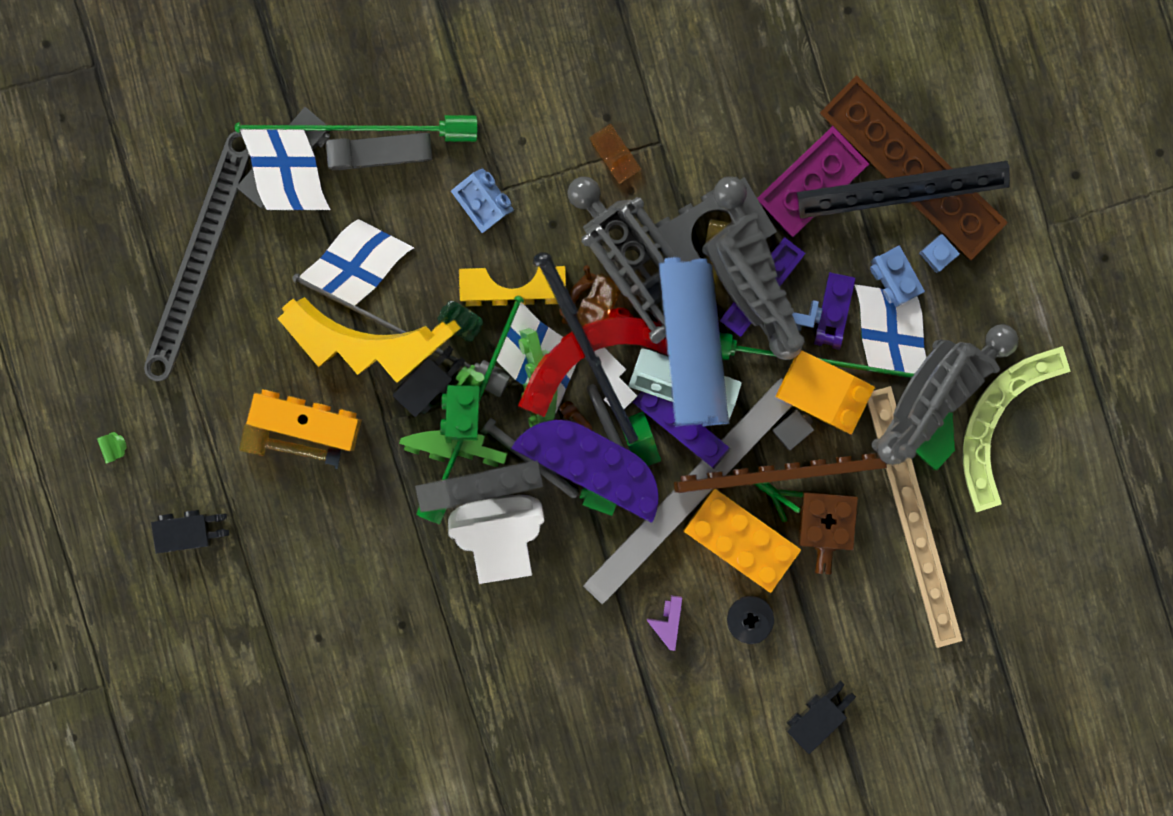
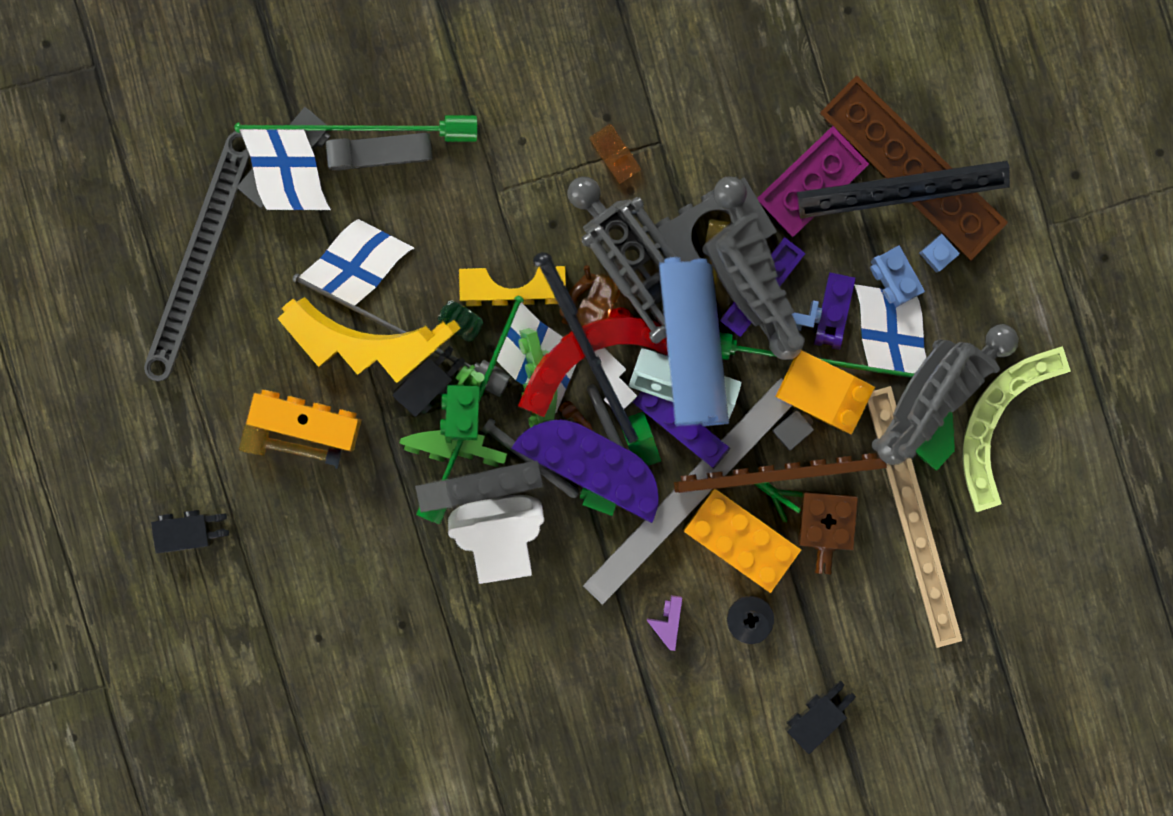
bright green plate [97,432,127,463] -> none
medium blue bracket [451,168,514,233] -> none

